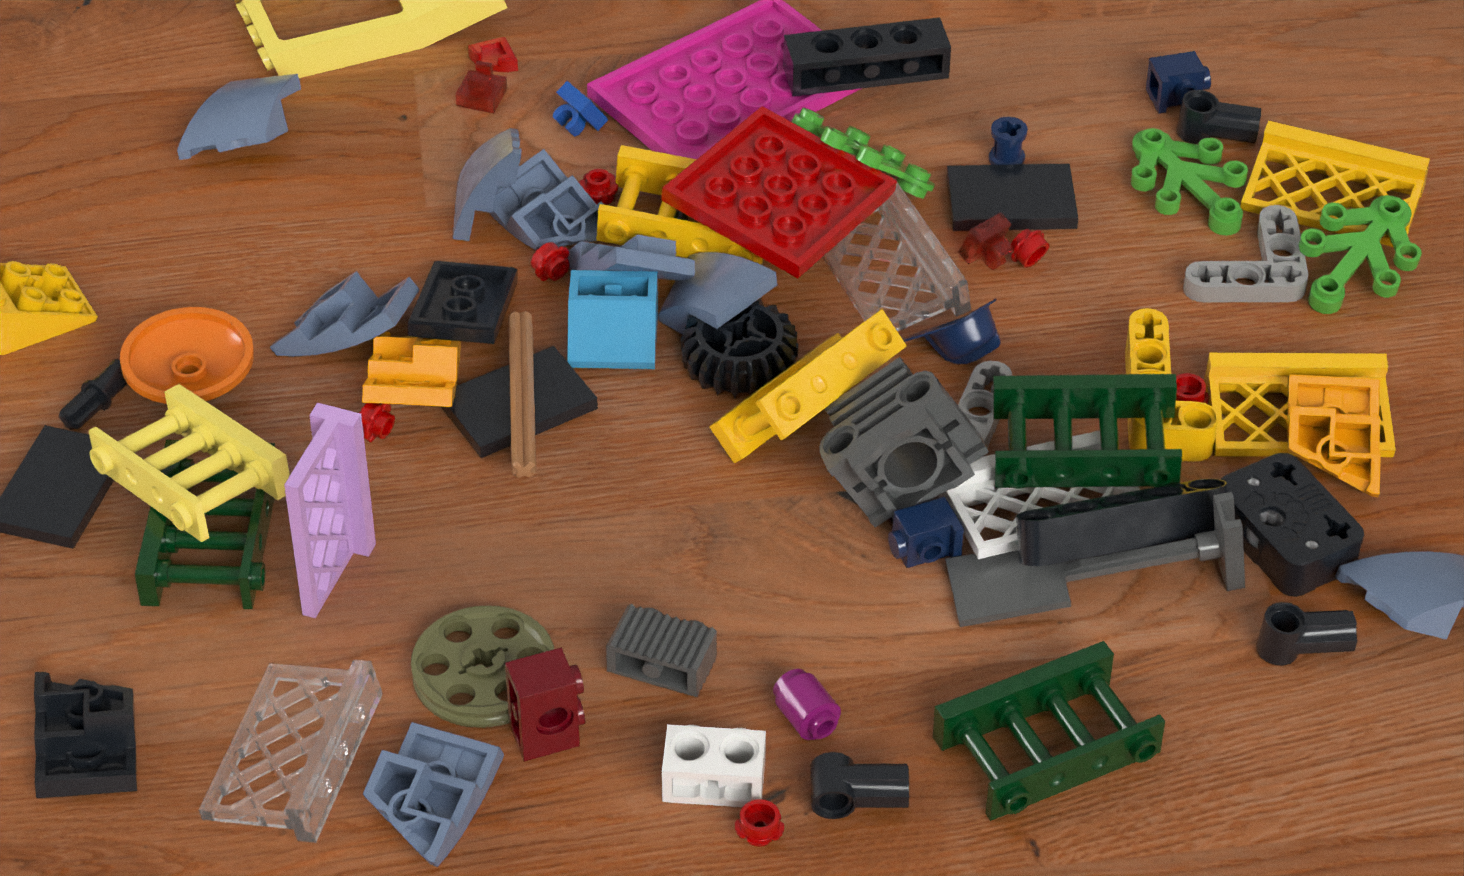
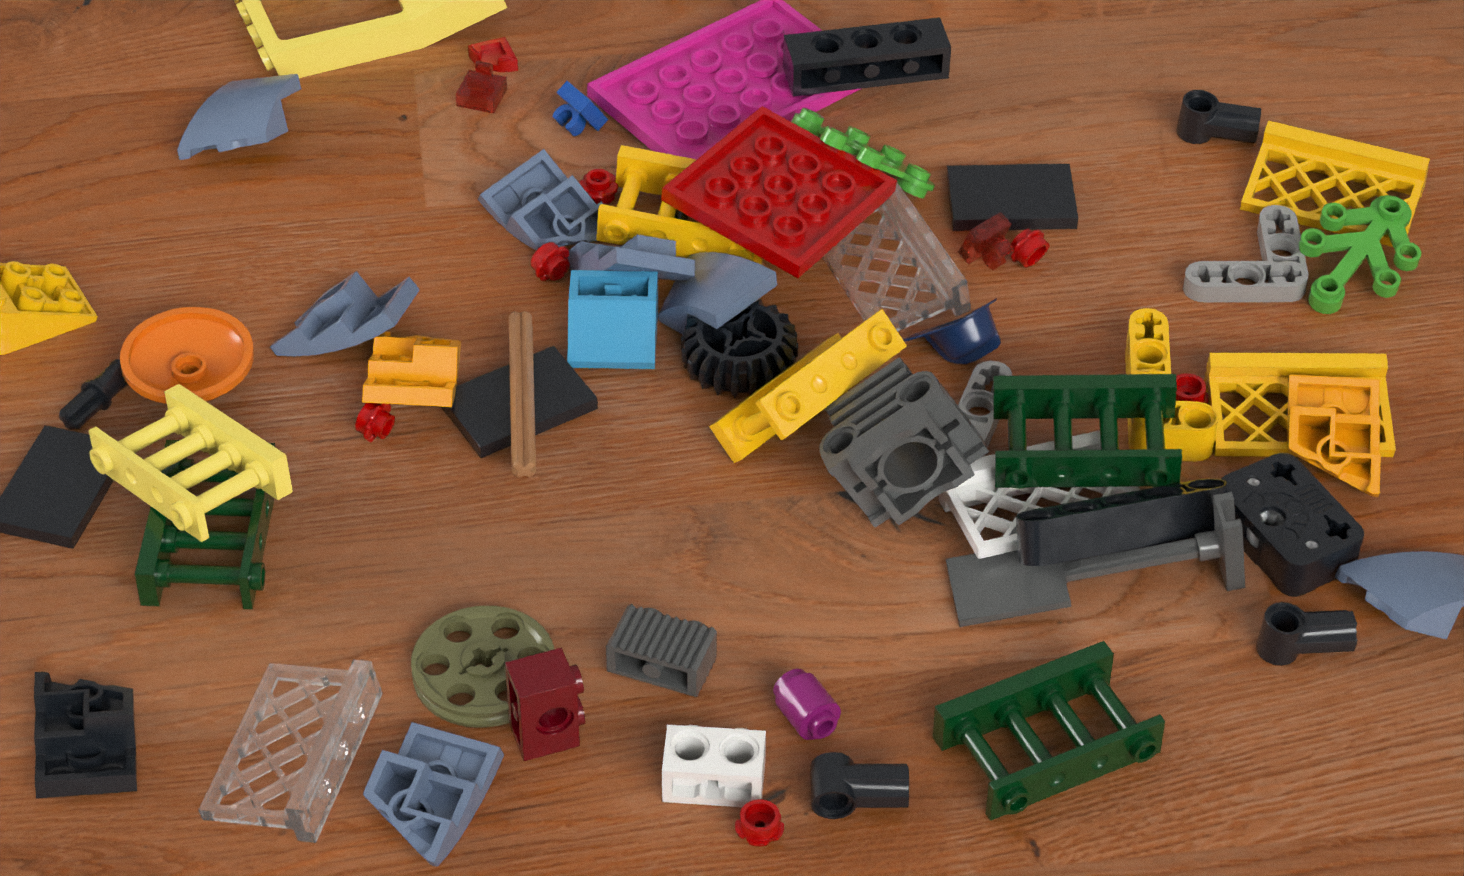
lavender fence [284,403,376,618] -> none
black tile [408,261,518,344] -> none
sand blue slope [453,128,522,241] -> none
dark blue brick [888,497,964,568] -> none
dark blue bush [989,117,1028,165] -> none
bright green plant [1131,128,1248,236] -> none
dark blue brick [1146,51,1211,114] -> none

